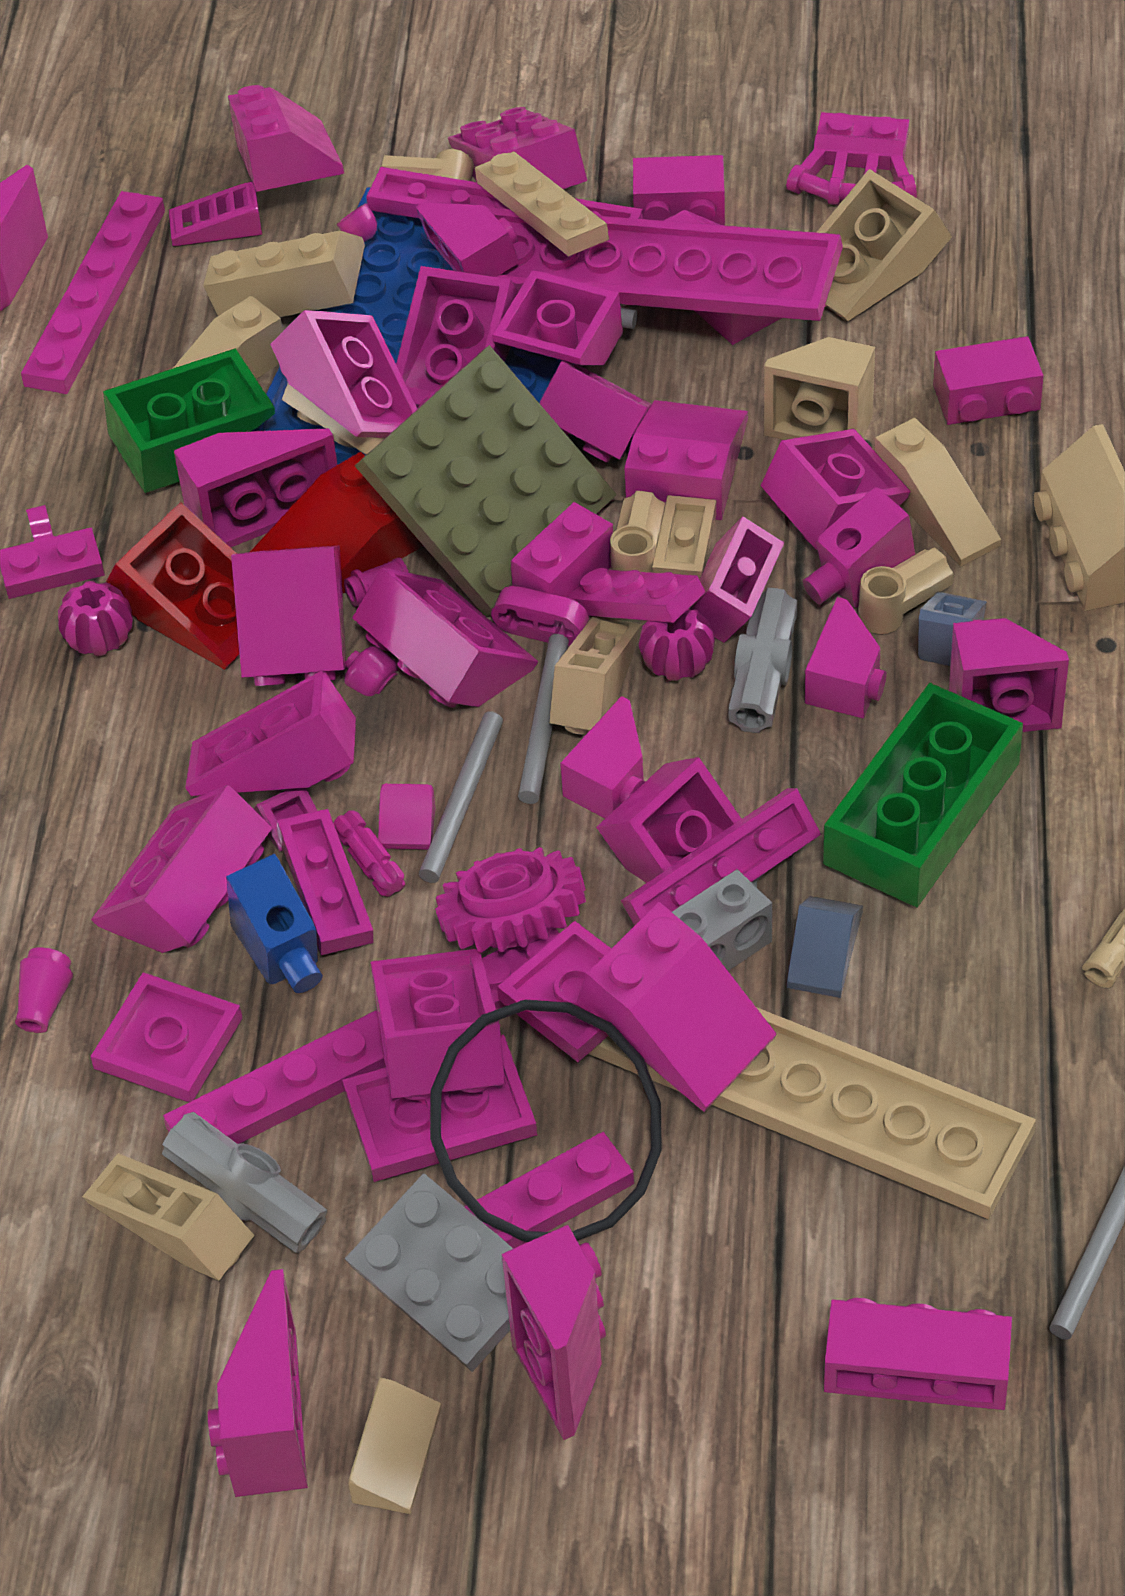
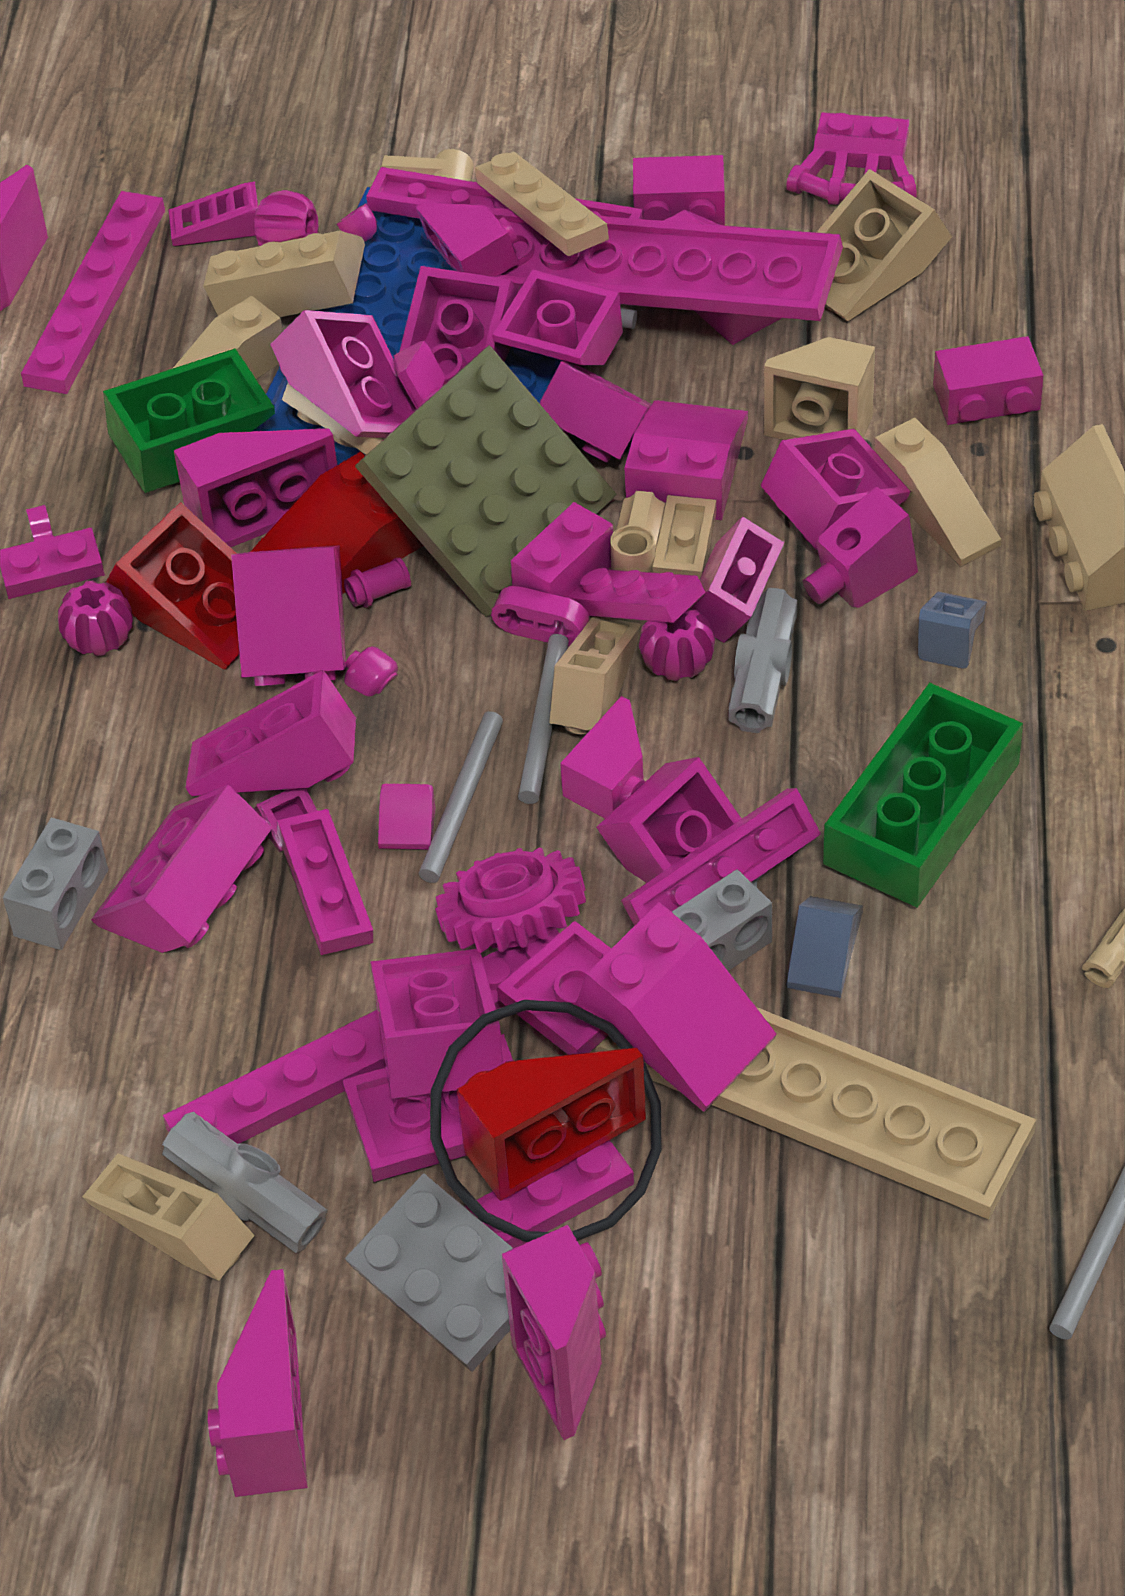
dark pink cone [15,947,73,1033] -> none
dark pink plate [90,972,242,1102] -> none
blue torso [226,854,323,993] -> none
dark pink slope [228,85,344,192] -> none
dark pink axle [334,810,405,897] -> none
tan slope [349,1378,442,1514] -> none
dark pink slope [352,567,538,708] -> none
dark pink slope [448,107,587,189] -> none
dark pink slope [805,597,887,719] -> none
dark pink brick [824,1298,1012,1410] -> none
tan piece [858,547,953,634] -> none
dark pink slope [949,618,1069,732] -> none
none -> light grey brick [2,817,108,950]
none -> dark pink piece [254,190,319,246]
none -> dark pink slope [393,341,445,409]
none -> red slope [457,1048,646,1201]

